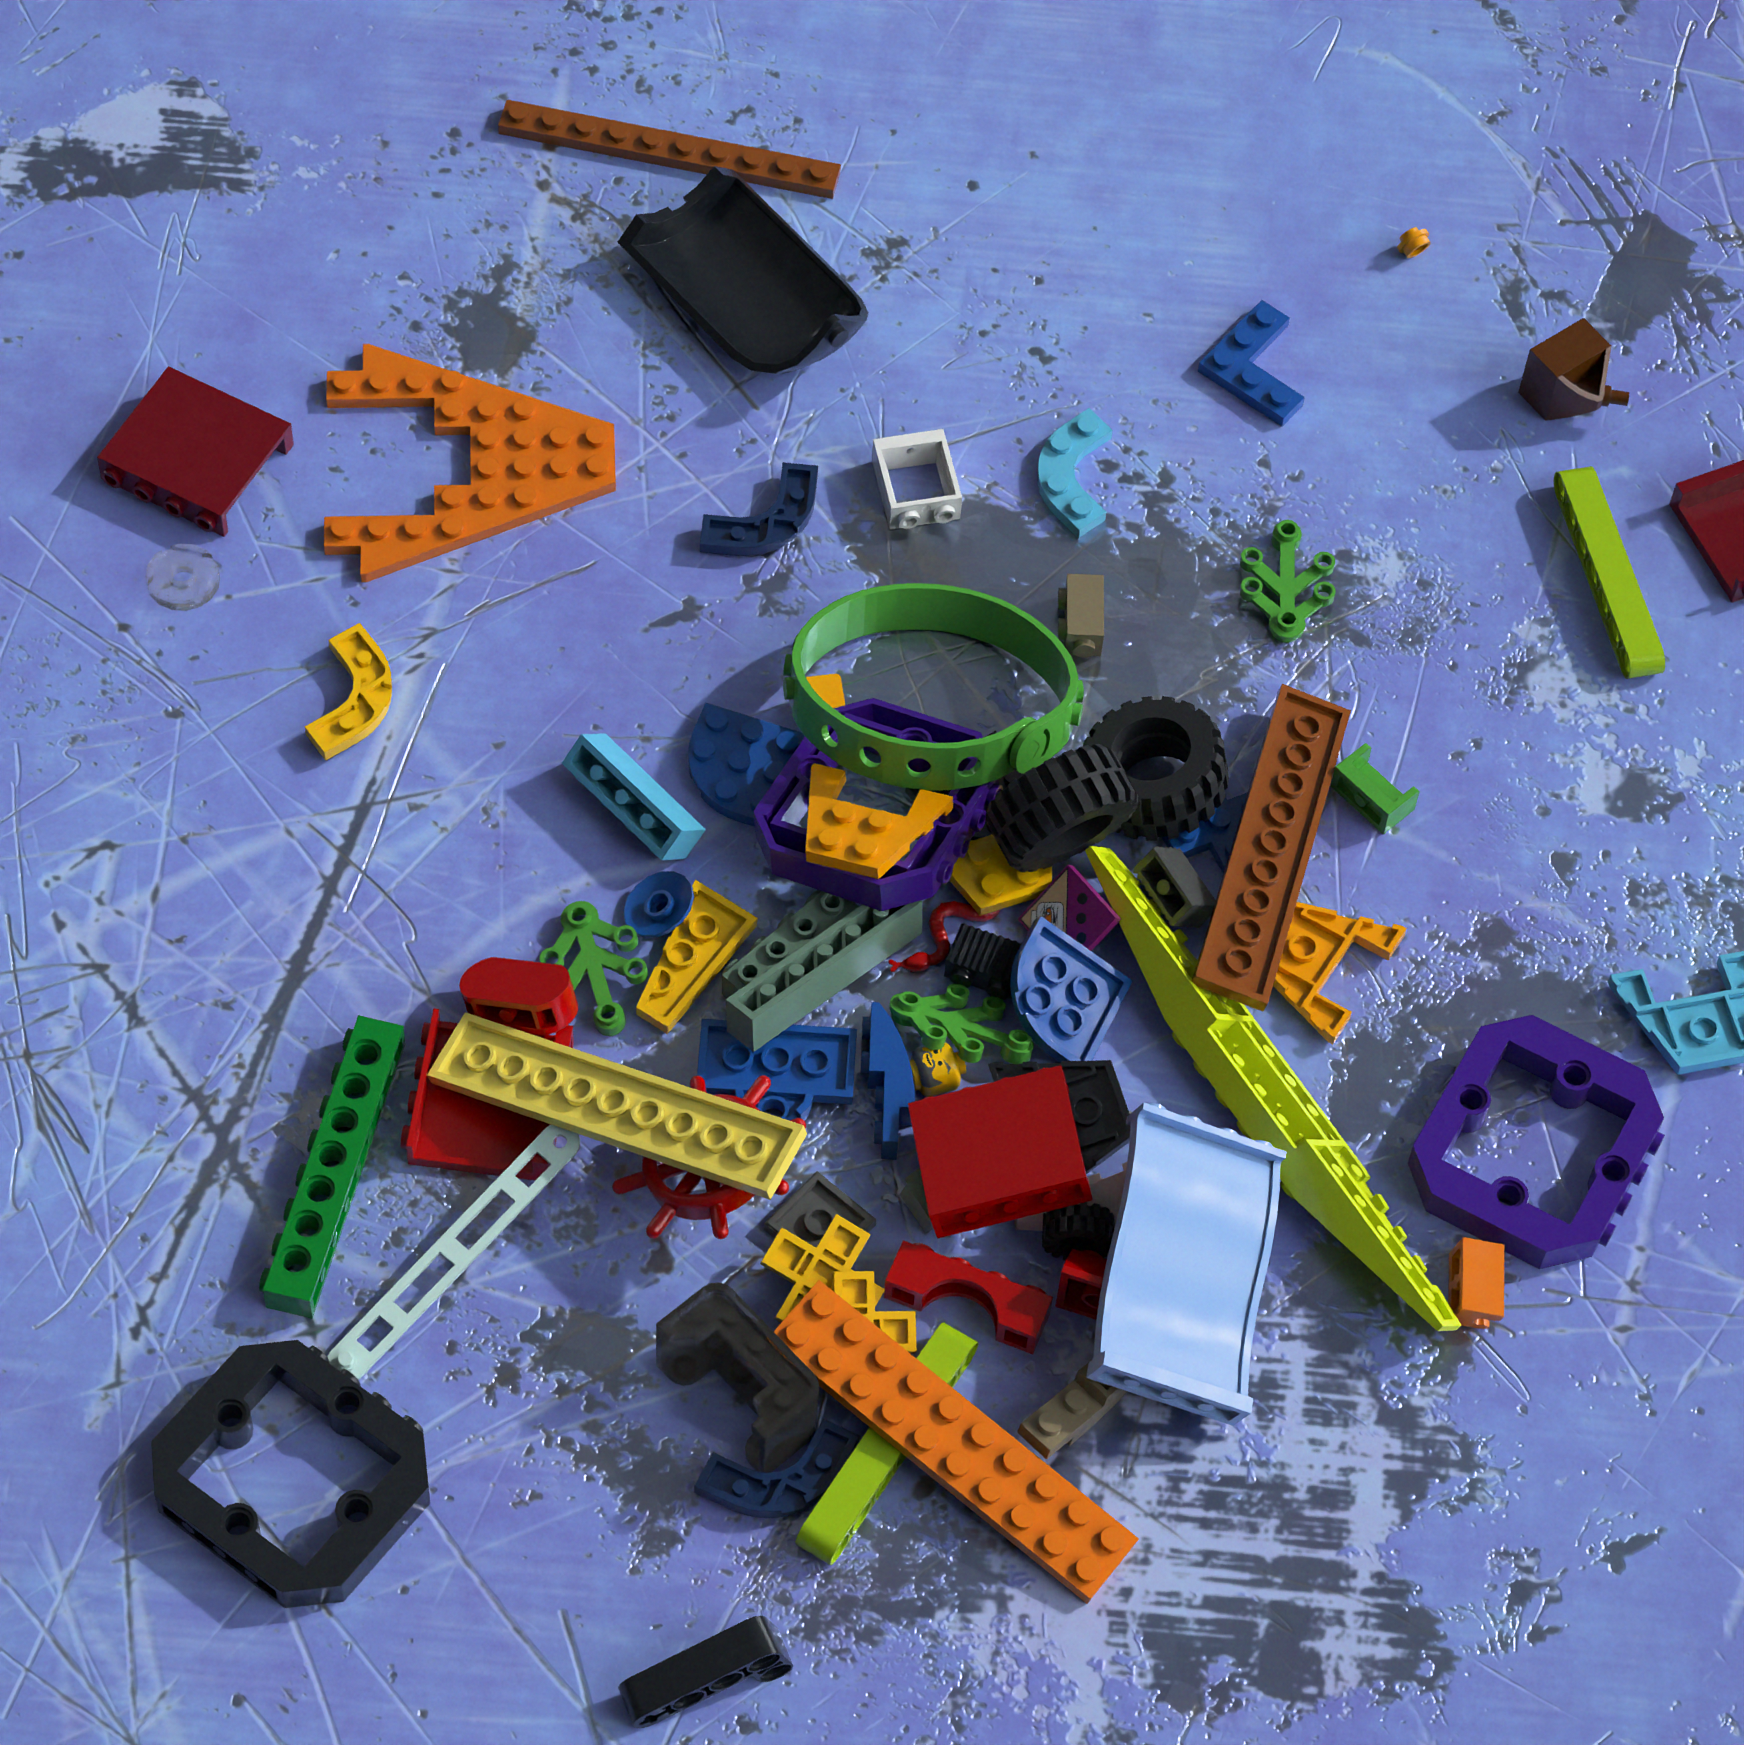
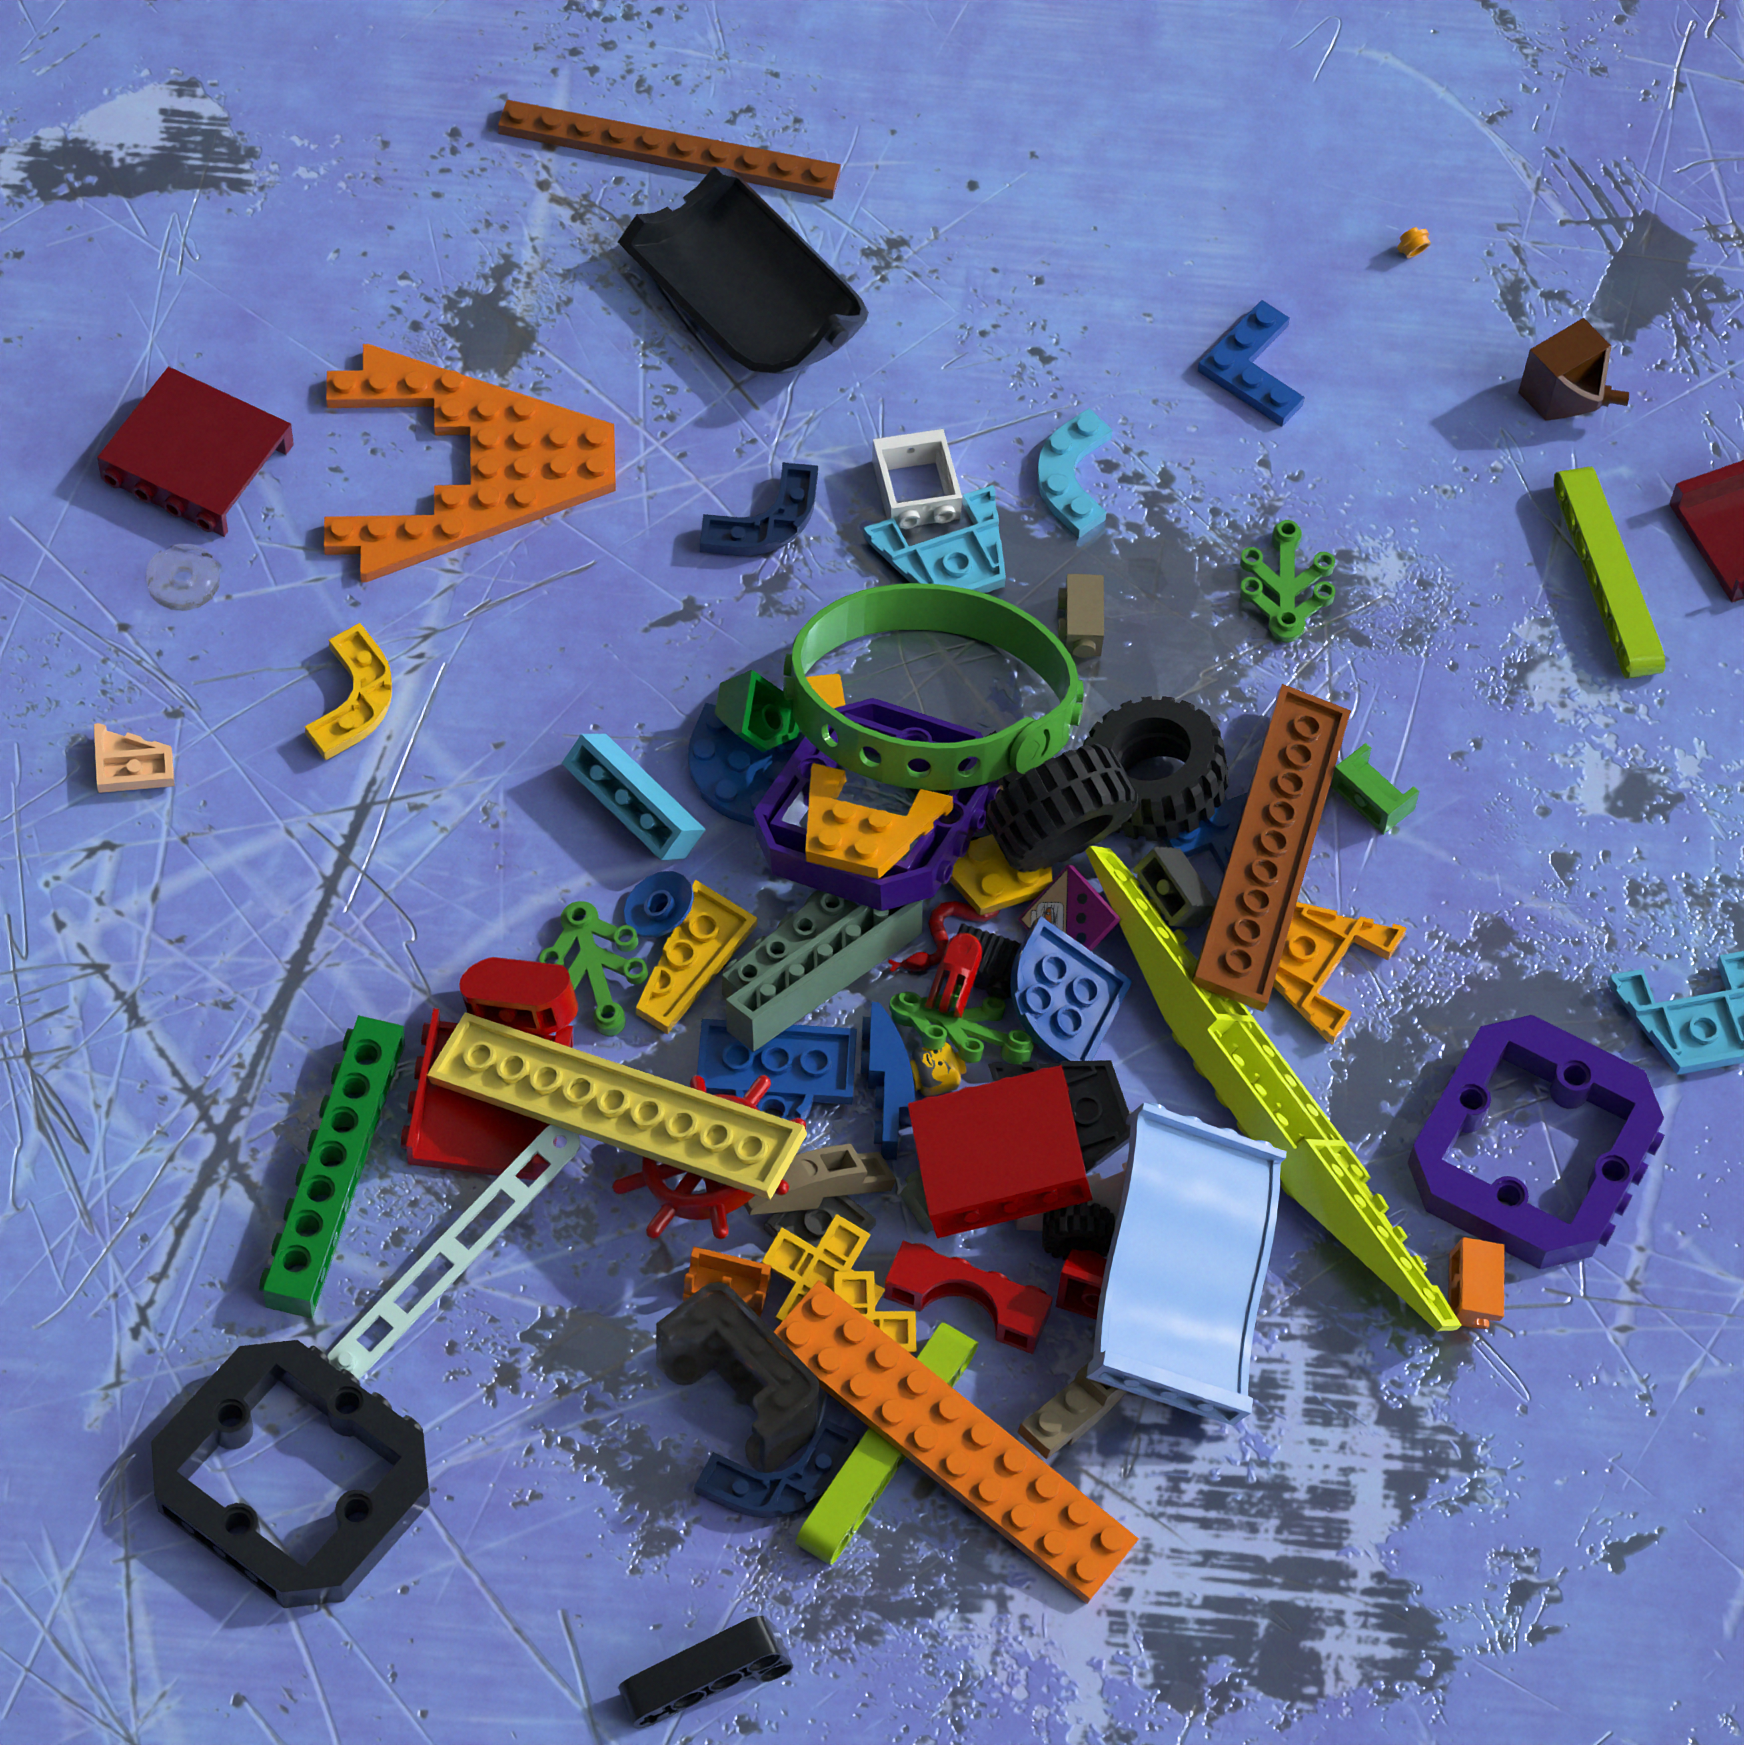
none -> light nougat wing [94,723,175,793]
none -> orange hinge [683,1246,771,1320]
none -> green slope [715,670,800,752]
none -> dark tan slope [744,1144,896,1215]
none -> medium azure wing [863,485,1006,593]
none -> red arm [924,933,982,1019]

